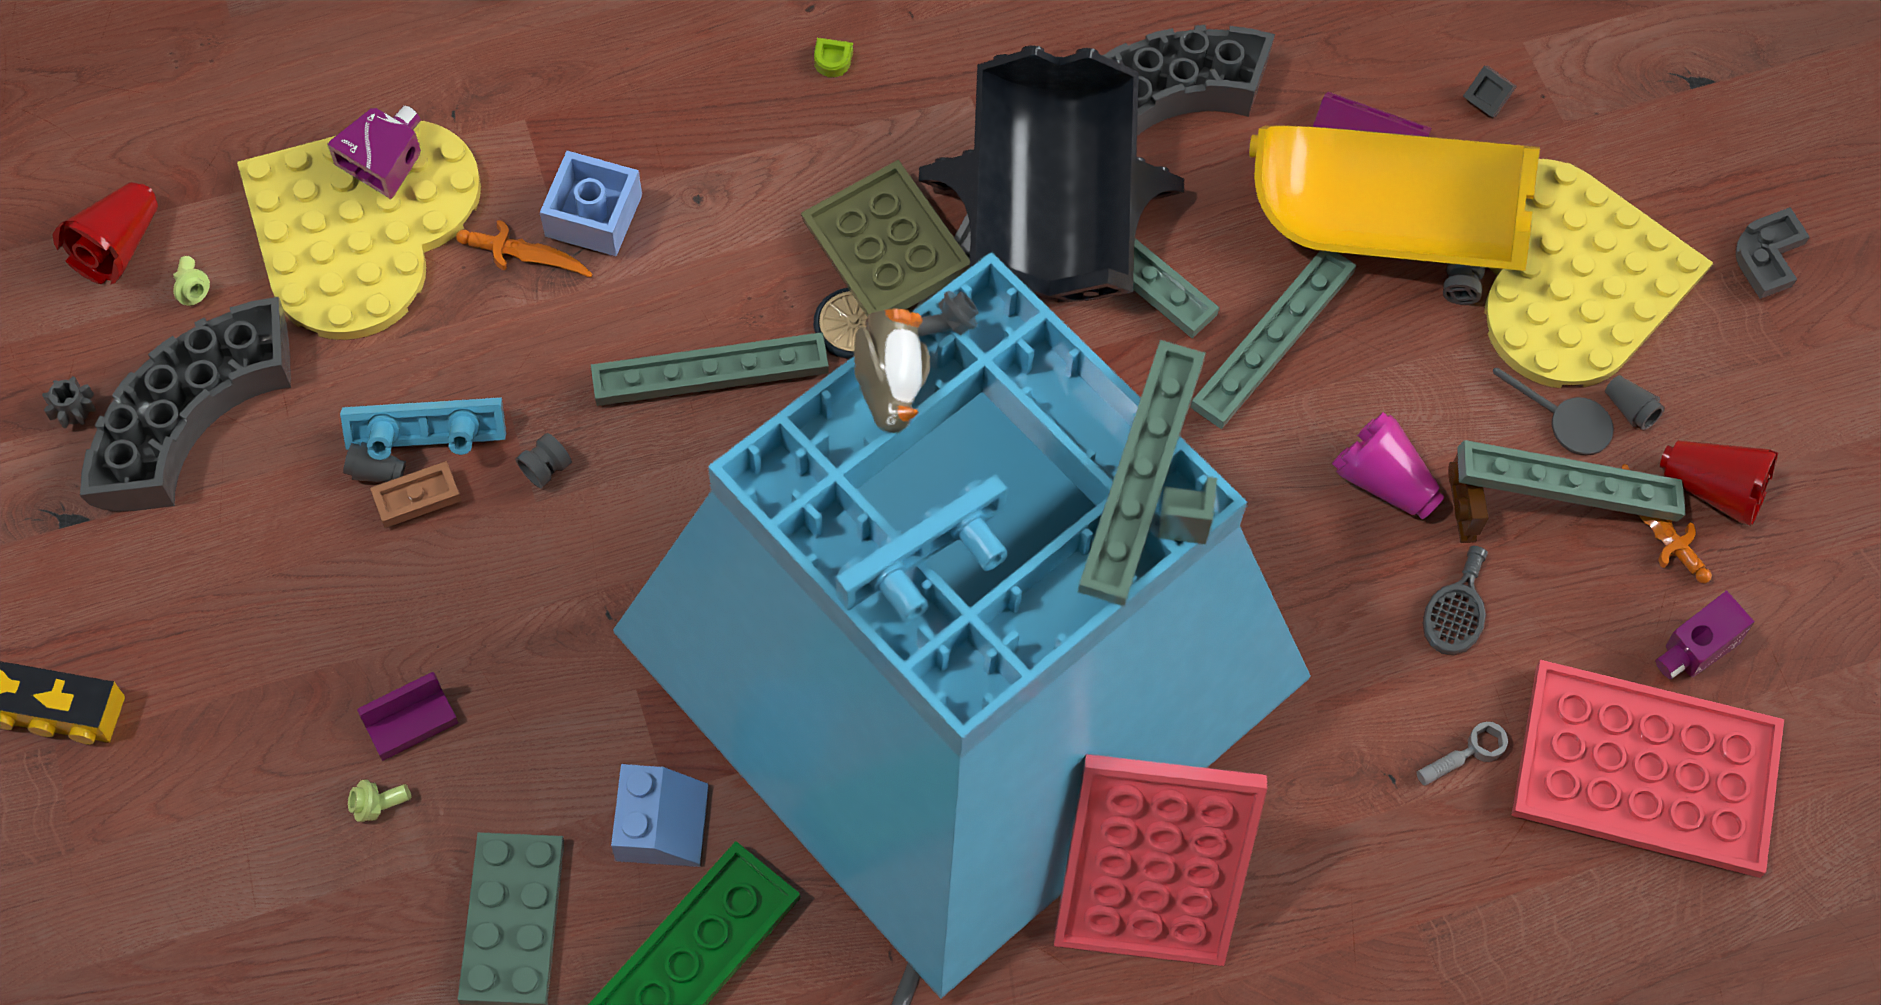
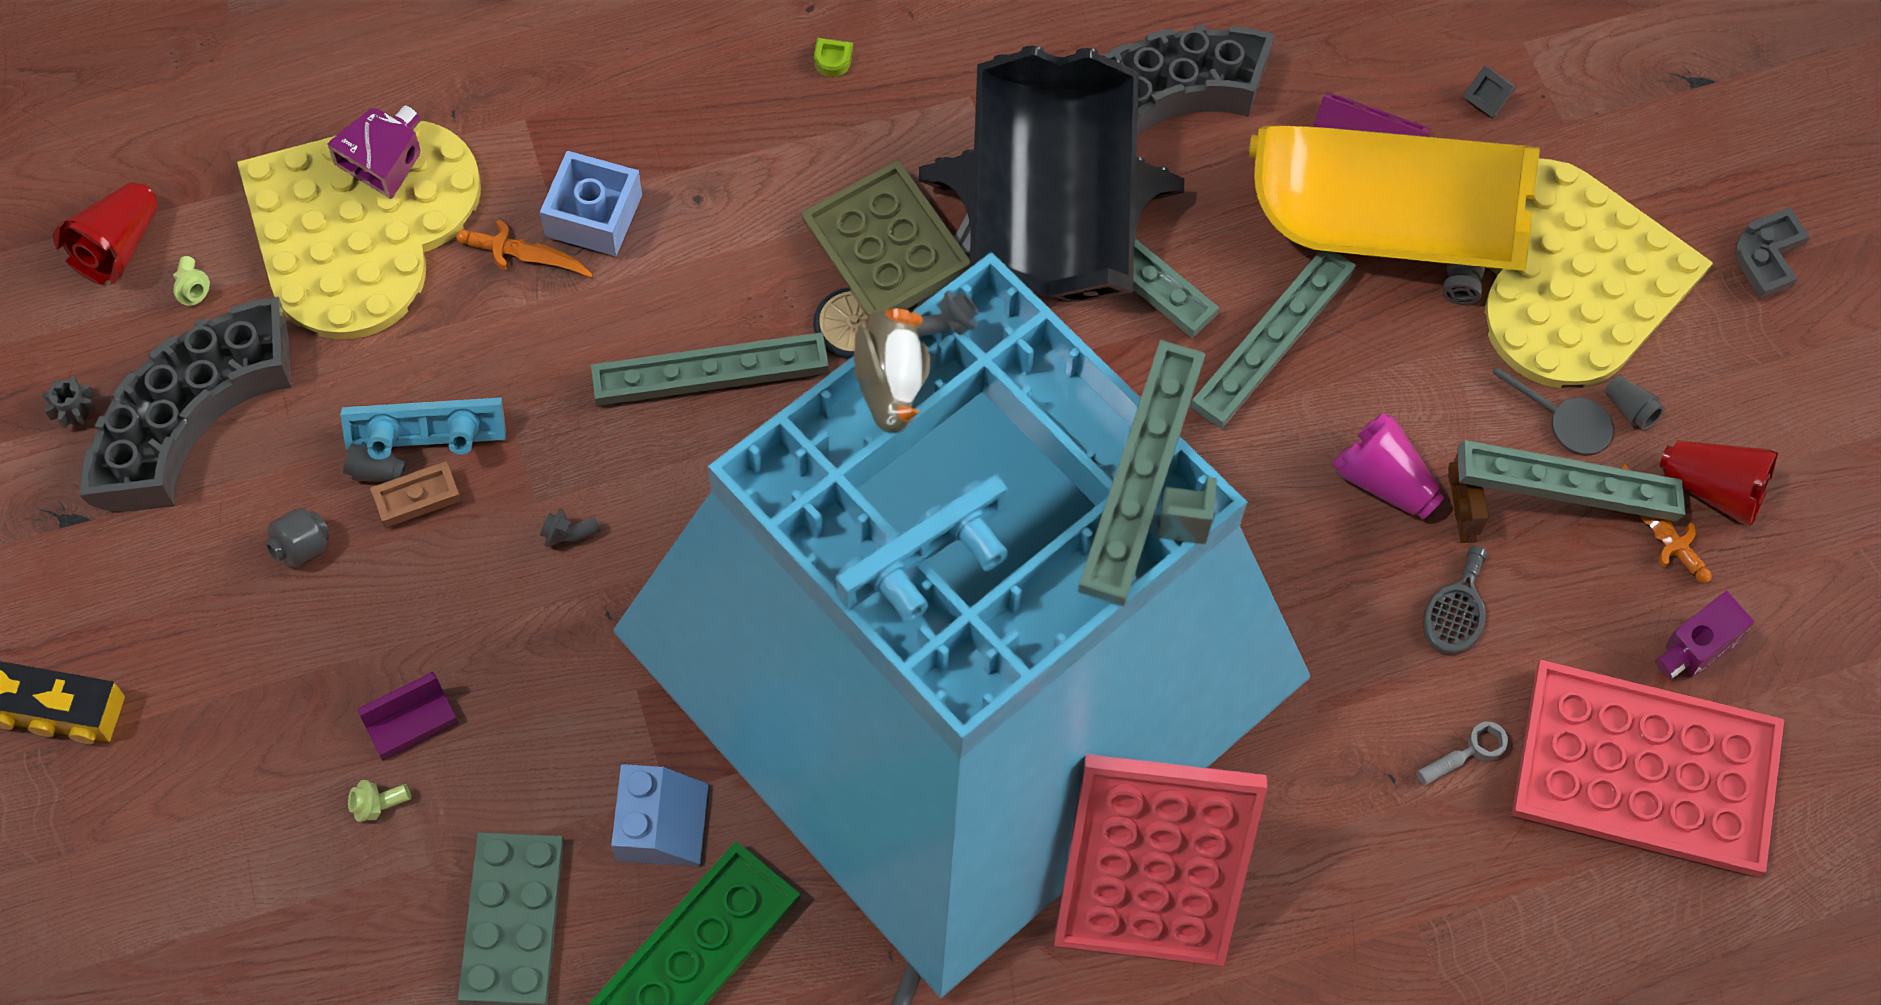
dark grey wheel [515,433,572,488] -> none
none -> dark grey head [265,508,330,568]
none -> dark grey plate [540,509,600,547]

